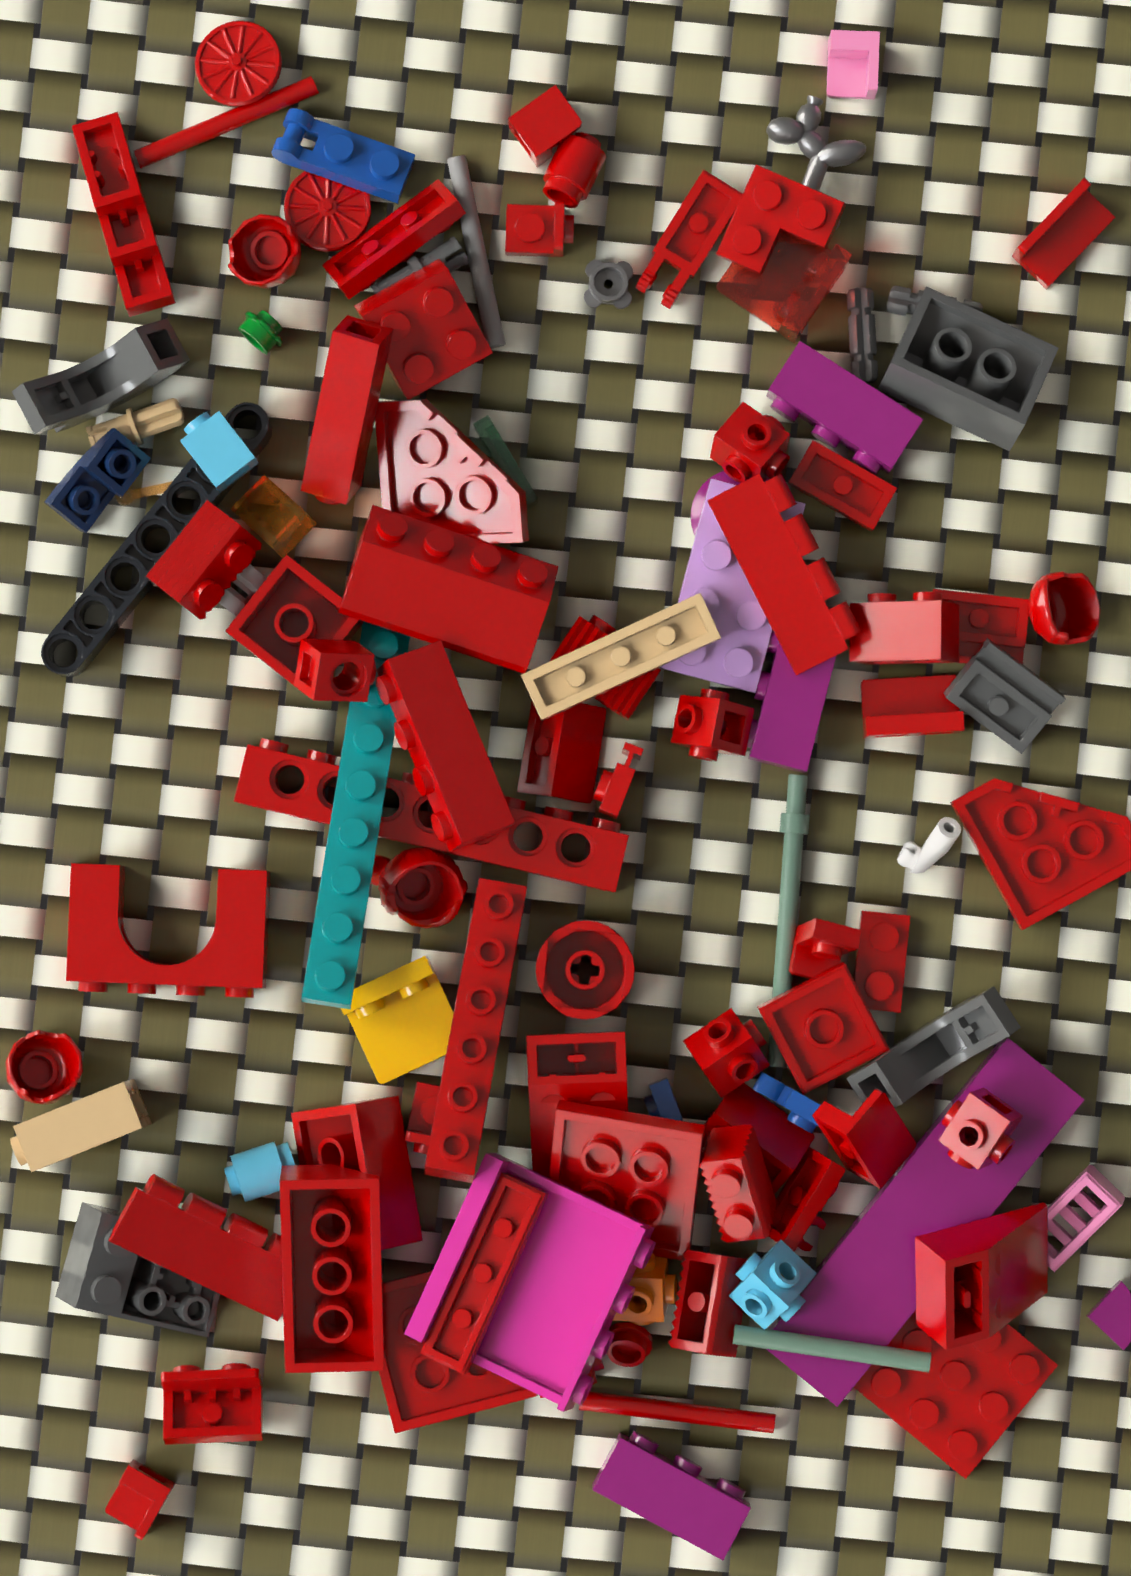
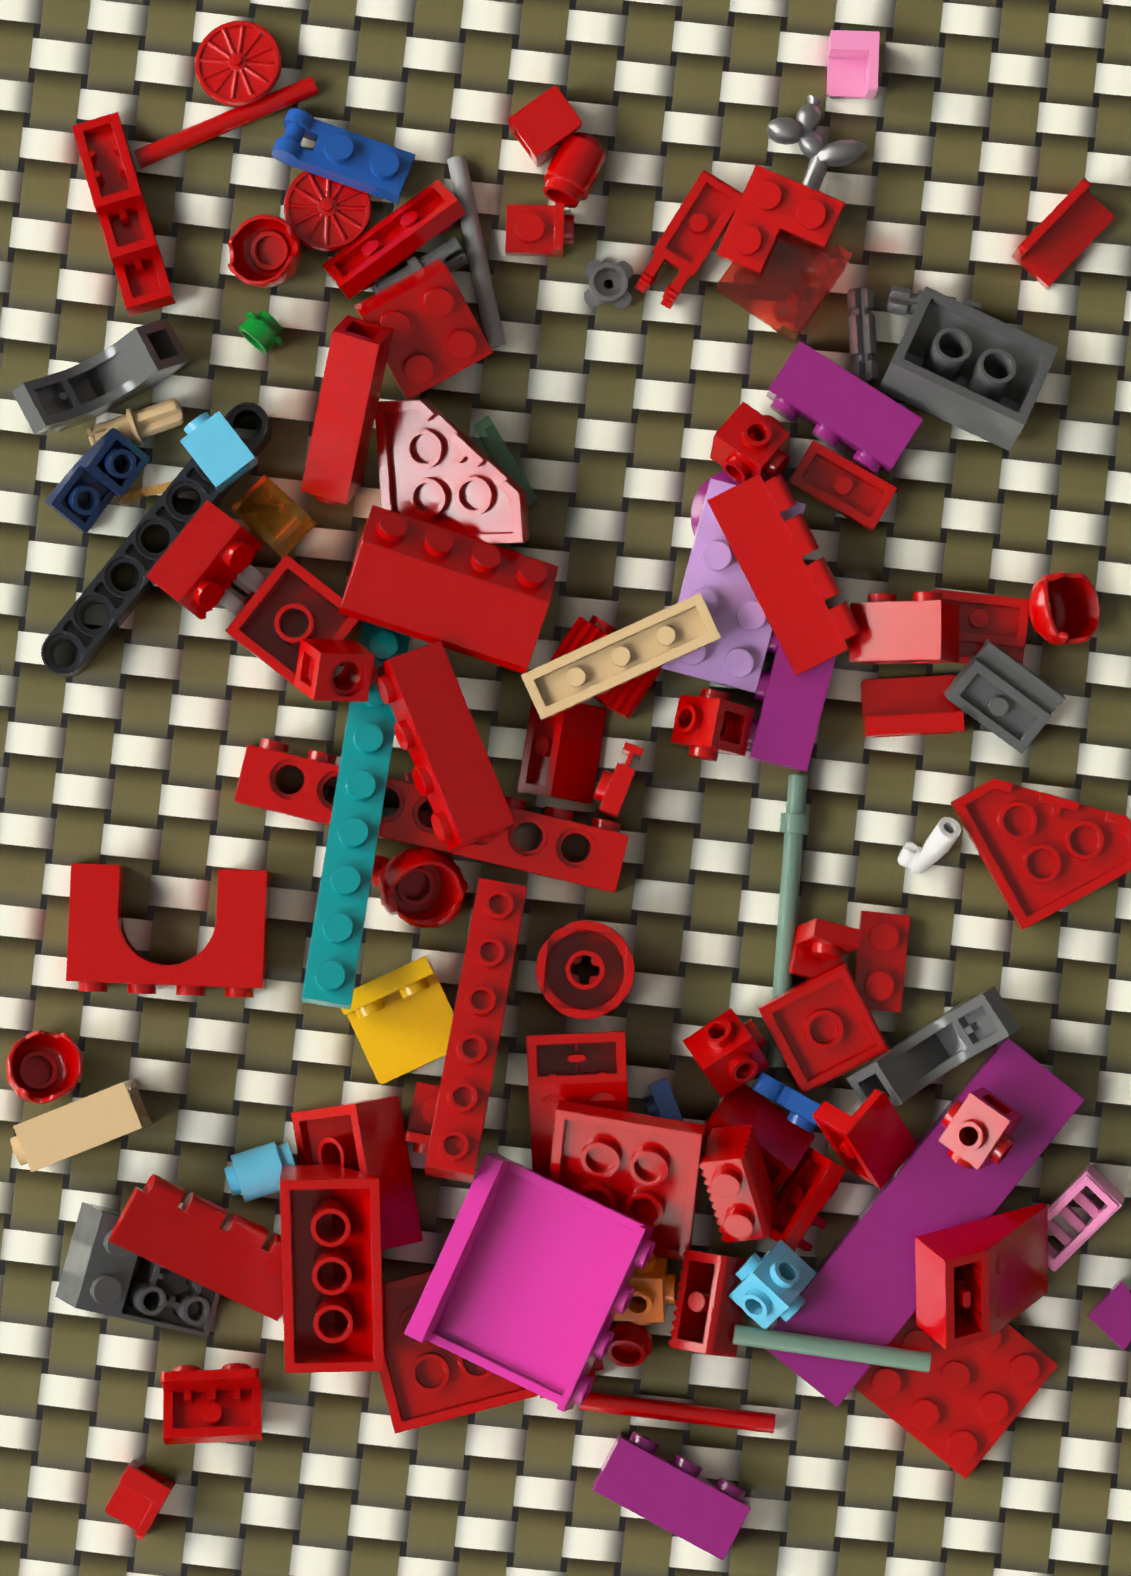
red tile [420,1172,549,1374] -> none

